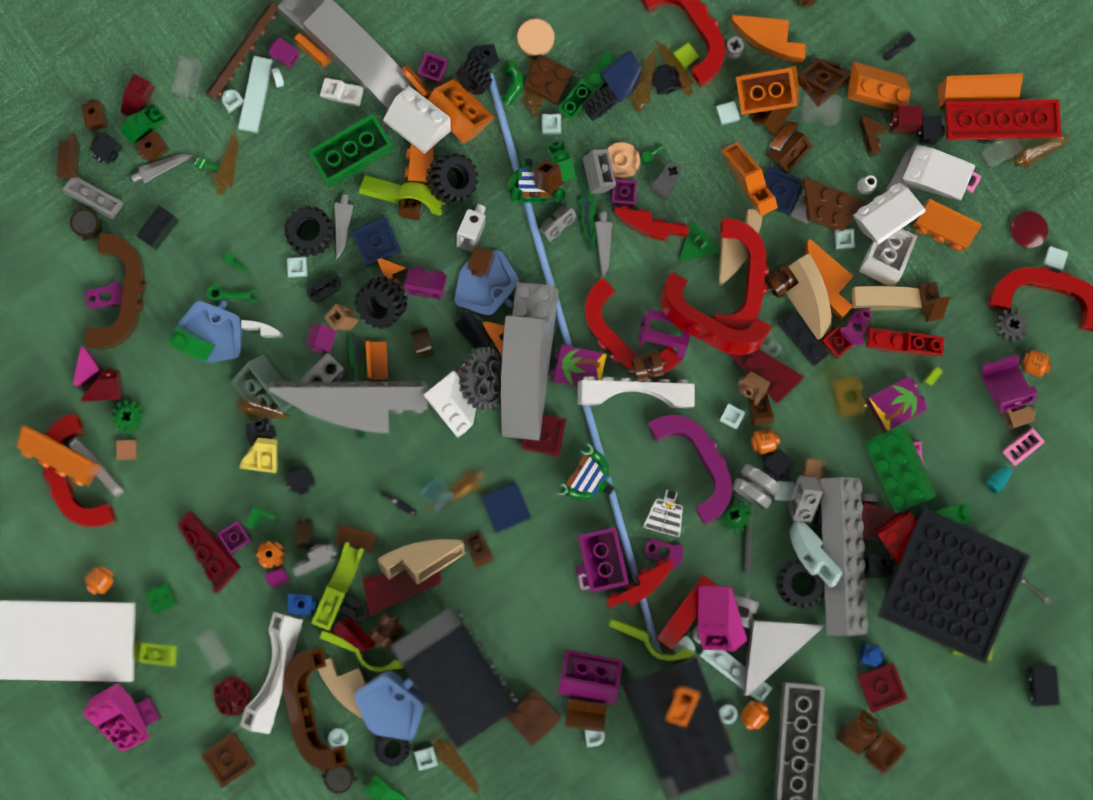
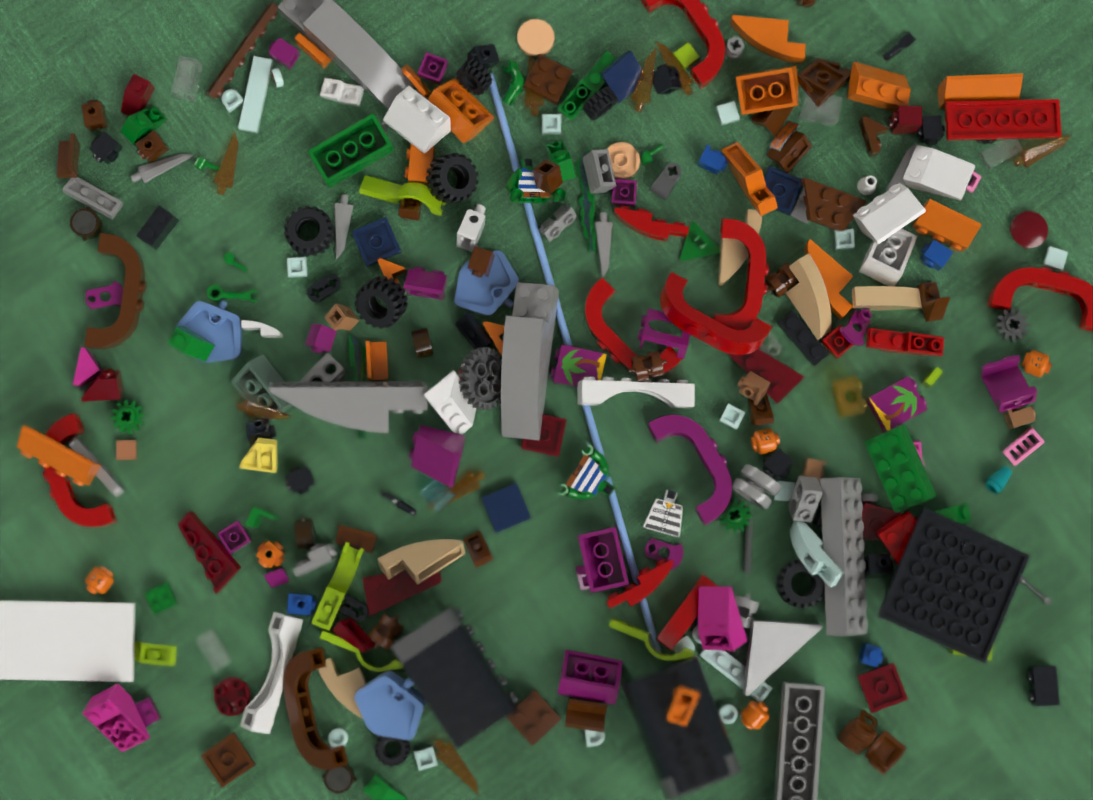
none -> magenta slope [409,425,466,487]
none -> blue brick [698,144,729,175]
none -> blue brick [920,240,953,271]

